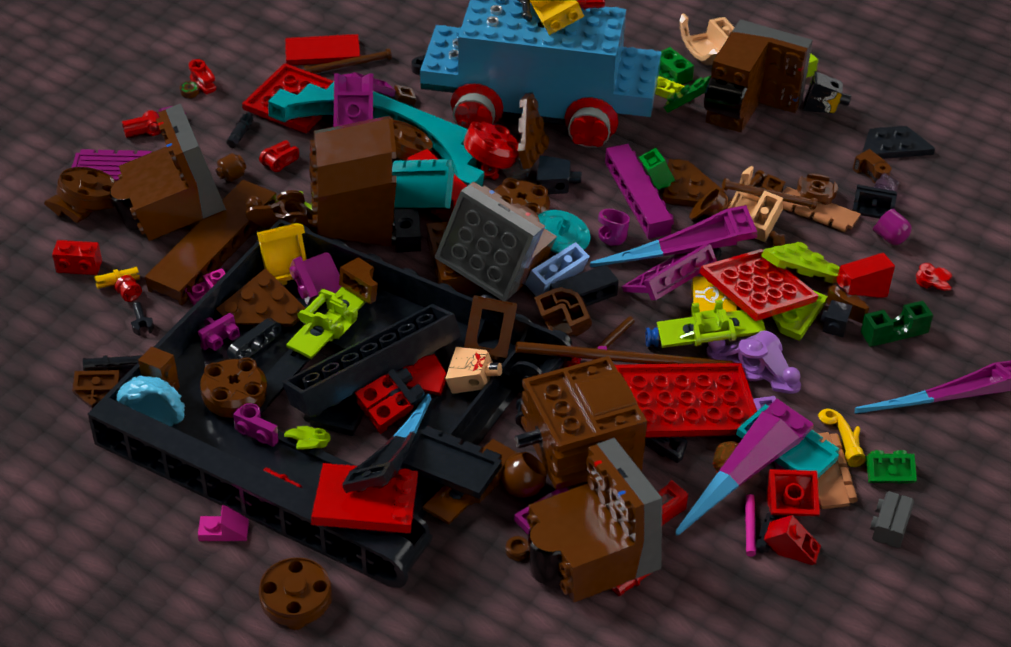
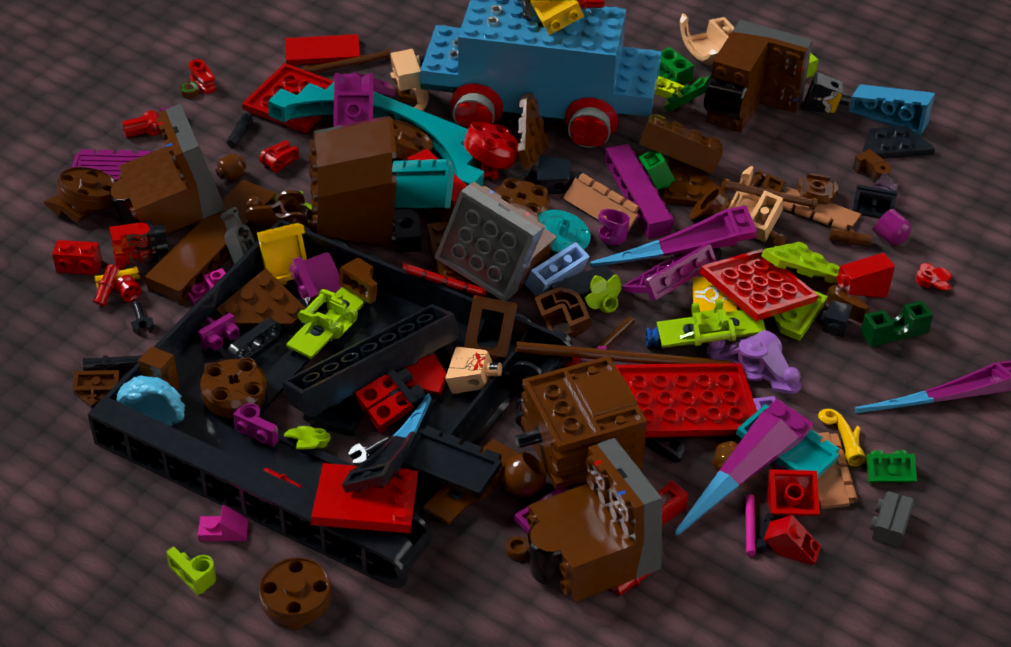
none -> red axle [93,264,119,307]
none -> hips [109,220,169,270]
none -> lime plate [166,547,216,596]
none -> dark grey piece [221,207,255,265]
none -> black bar [348,436,389,466]
none -> light nougat piece [390,49,429,111]
none -> red windscreen [402,263,486,296]
none -> nougat windscreen [563,173,640,232]
none -> lime plate [585,274,621,313]
none -> reddish brown brick [640,114,723,174]
none -> reddish brown pin [829,227,872,247]
none -> dark azure wedge [849,84,935,136]

